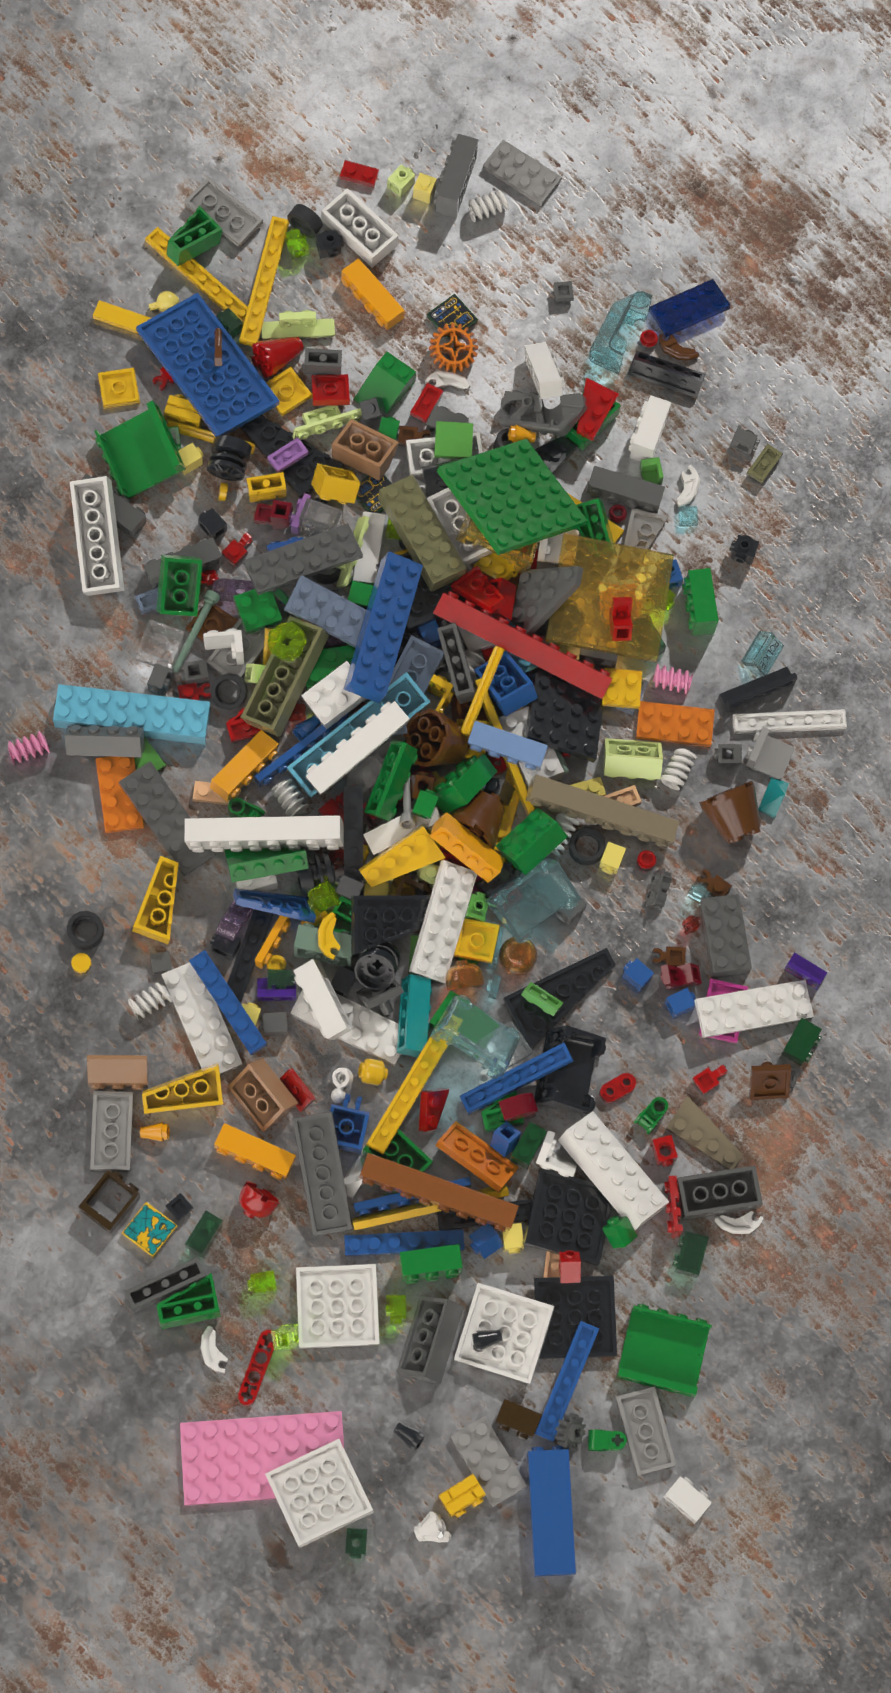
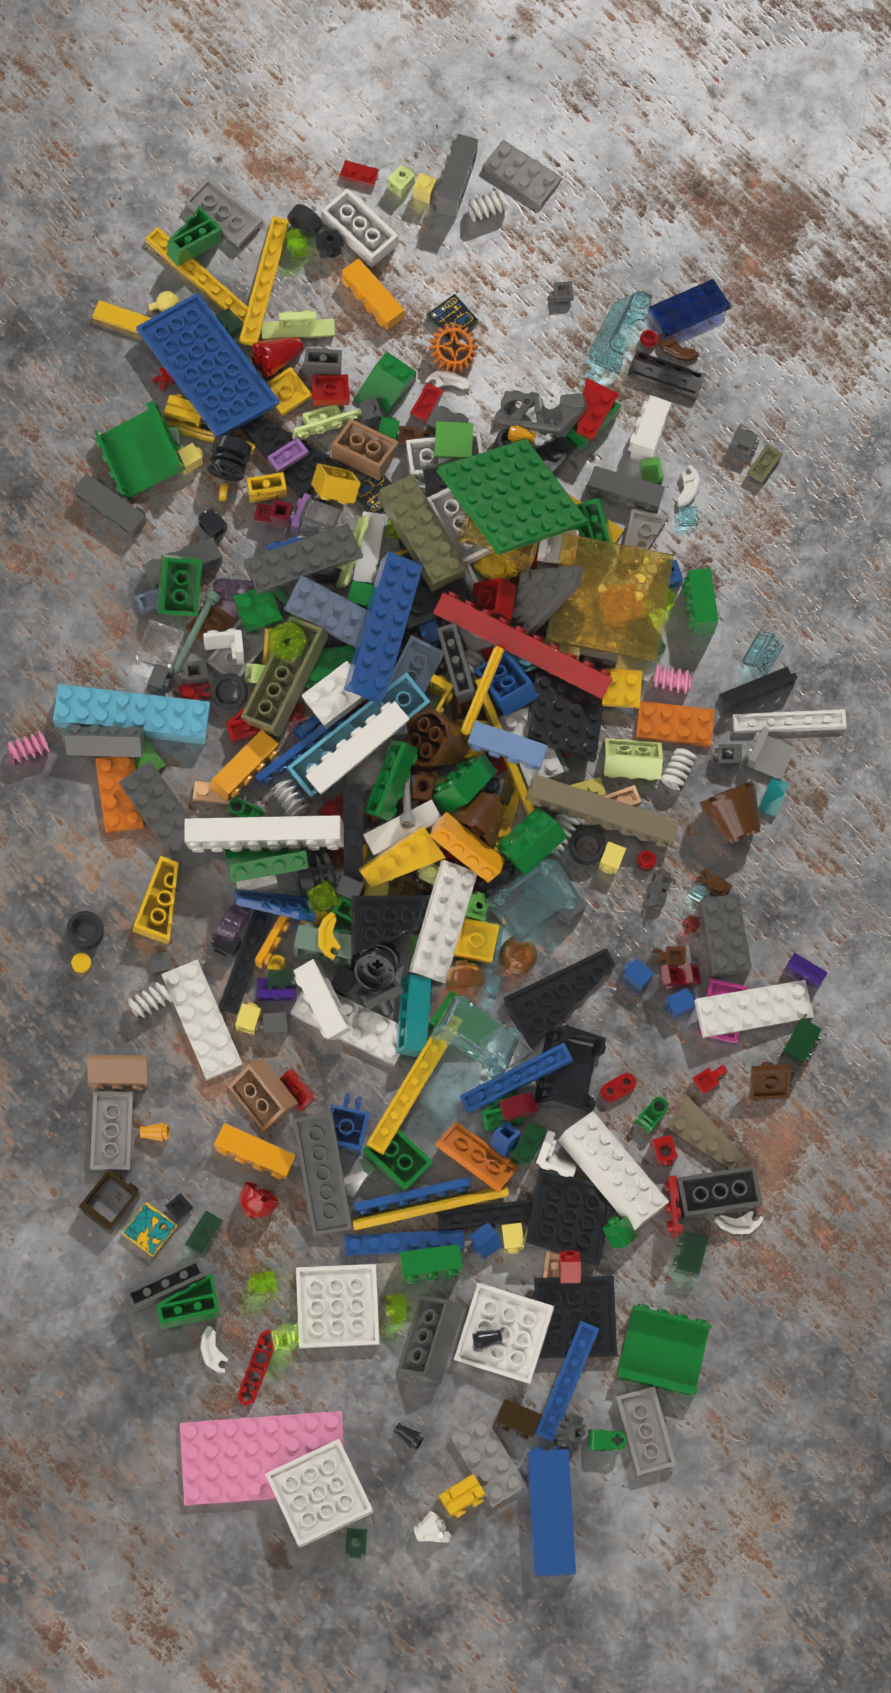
white brick [70,476,125,596] -> none
yellow tile [98,367,140,409] -> none
yellow wedge [142,1063,223,1114] -> none
blue plate [189,950,267,1055] -> none
red plate [201,570,219,585] -> none
reddish brown piece [214,328,222,366] -> none
red plate [221,532,253,566] -> none
white plate [331,1068,353,1104] -> none
yellow head [358,1059,388,1085] -> none
dark orange brick [359,1153,518,1232] -> none
green brick [412,789,439,821] -> none
red wing [419,1088,449,1132] -> none
red wing [451,565,505,613] -> none
bright green plate [521,982,563,1016] -> none
white brick [524,342,565,399] -> none
dark red plate [608,504,627,523] -> none
red brick [609,597,633,641] -> none
white brick [663,1476,711,1523] -> none
black brick [729,535,760,565] -> none

